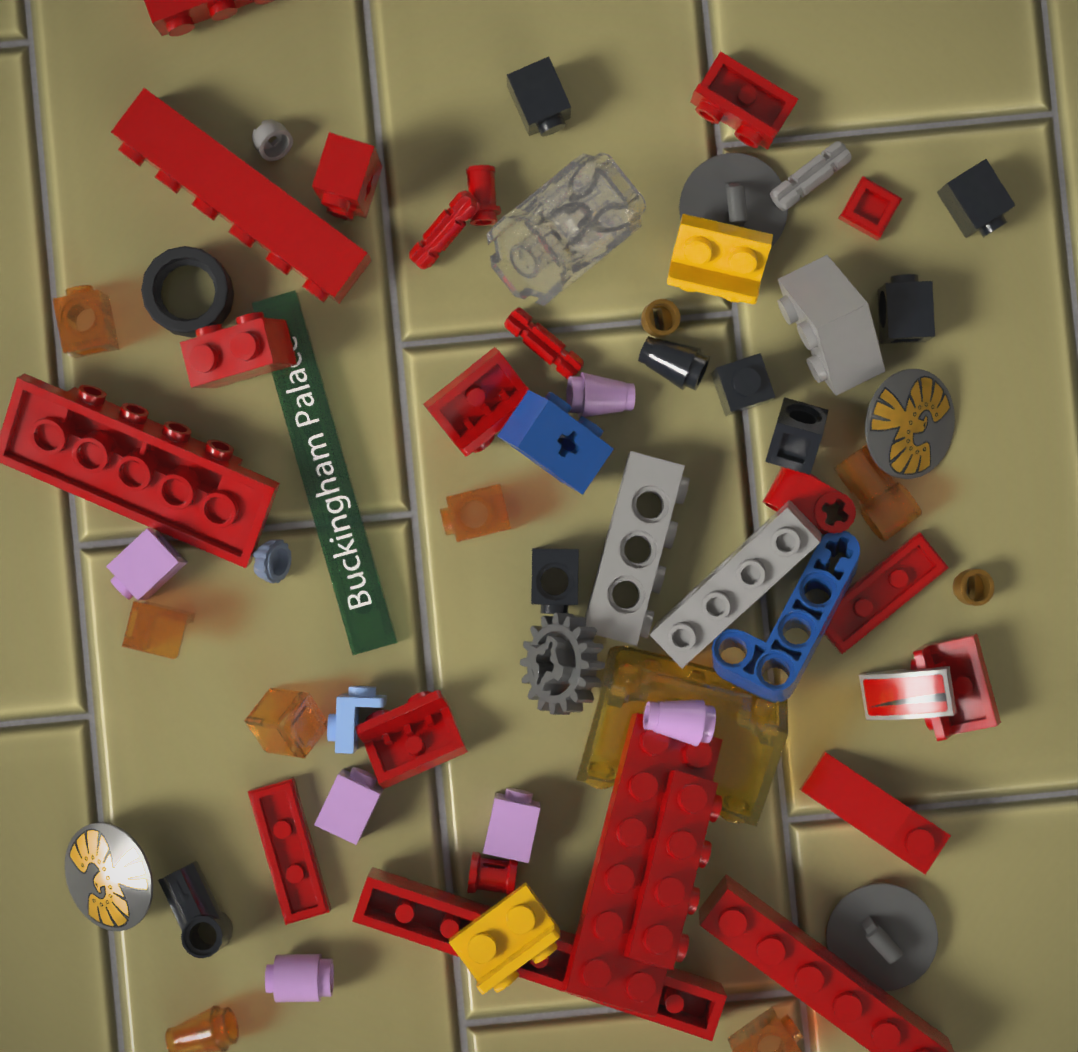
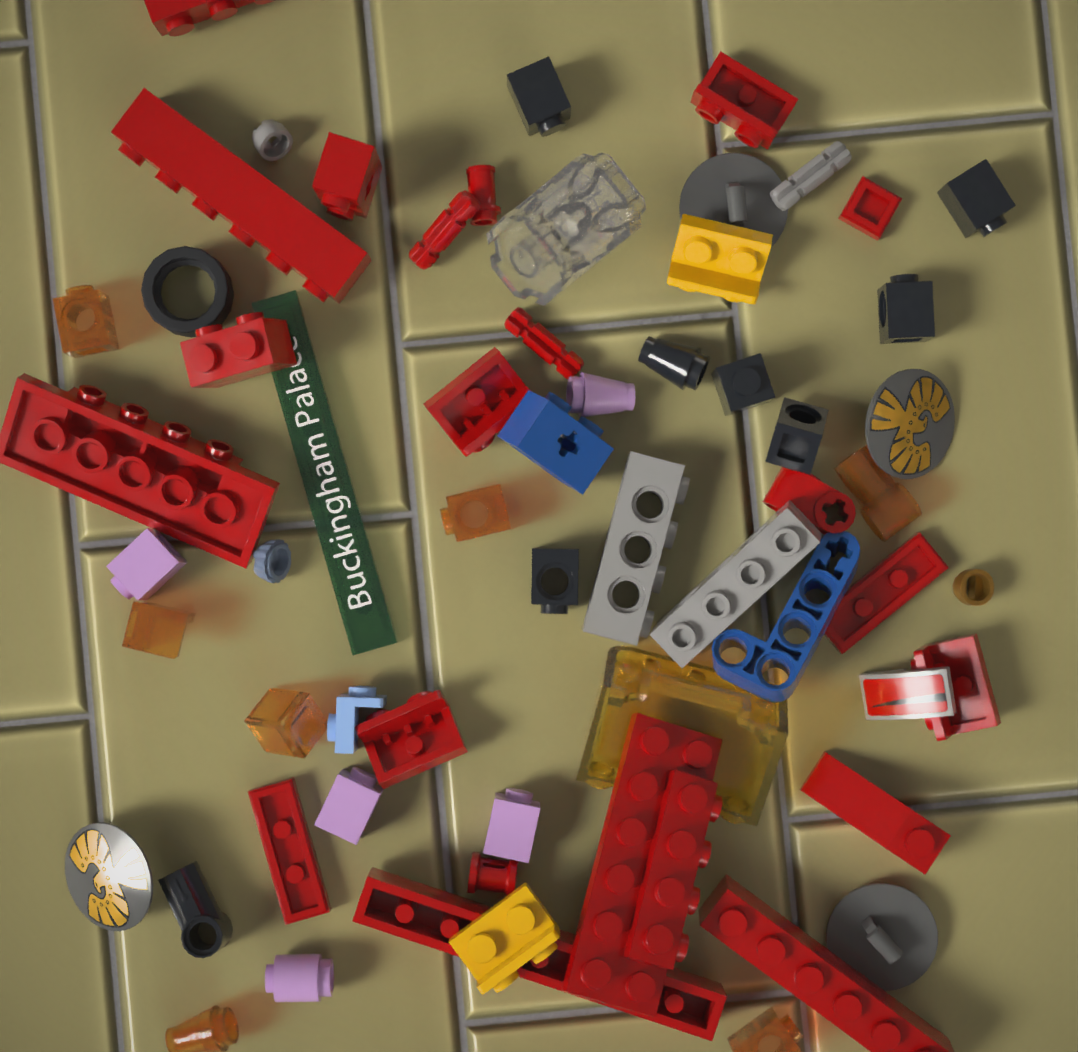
dark grey gear [520,613,605,715] -> none
pearl gold hinge [641,299,680,338] -> none
lavender cone [643,700,716,746] -> none
light grey brick [777,255,885,396] -> none

